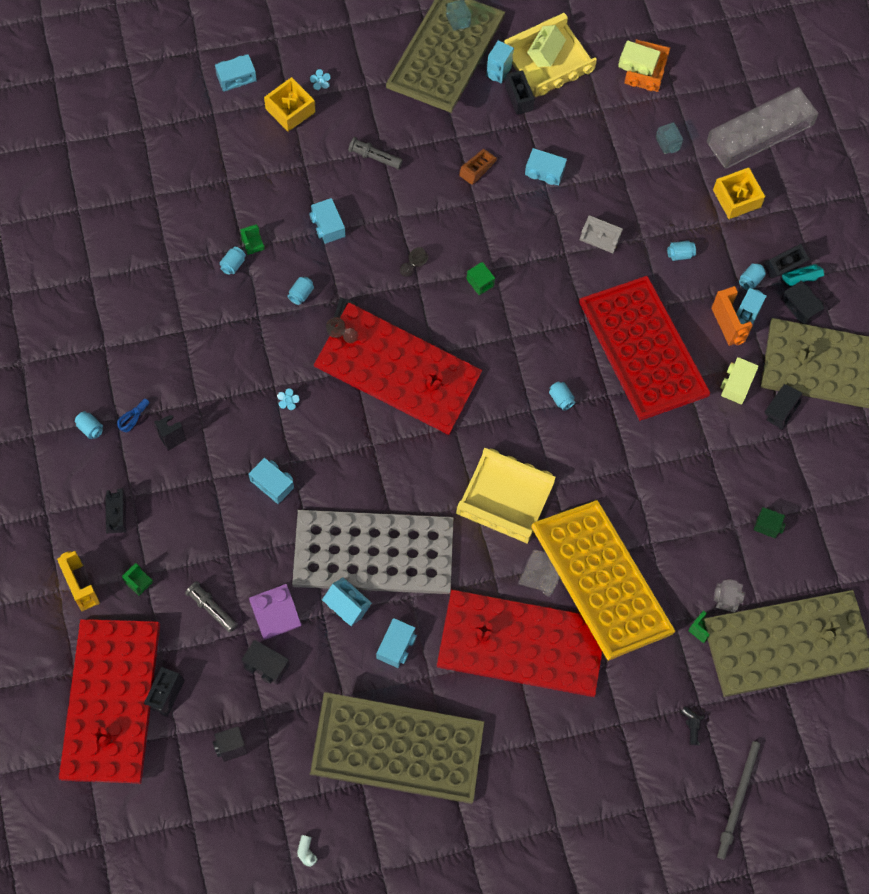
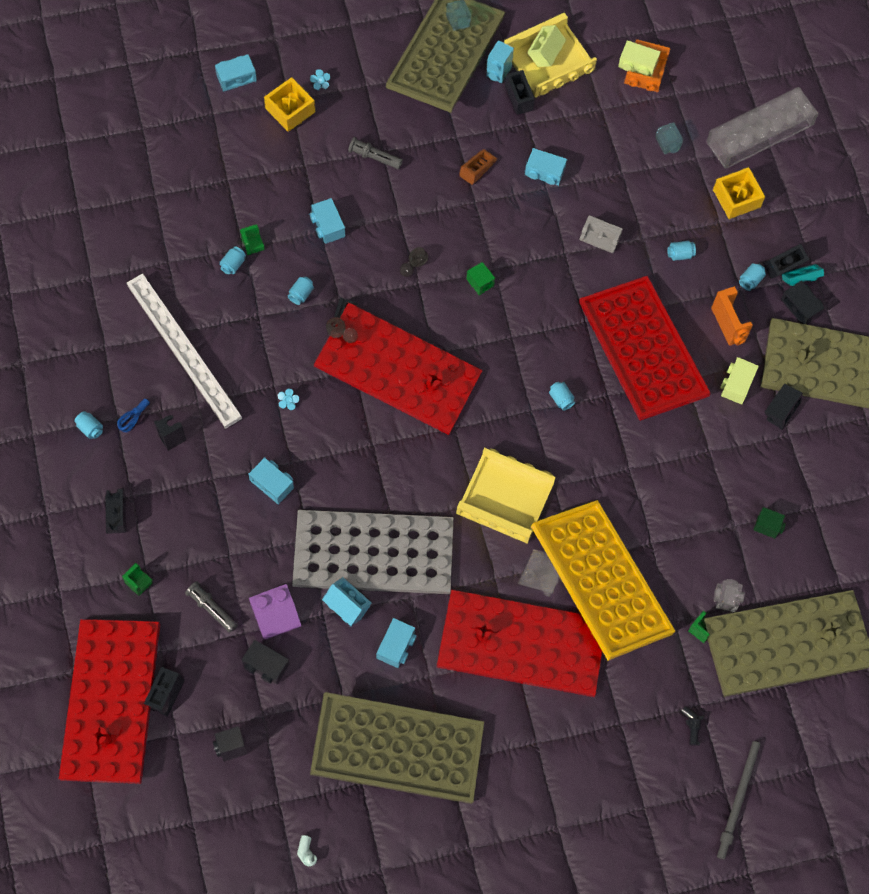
yellow panel [57,551,100,611] -> none
medium azure brick [737,288,766,324] -> none
none -> white plate [127,274,242,429]

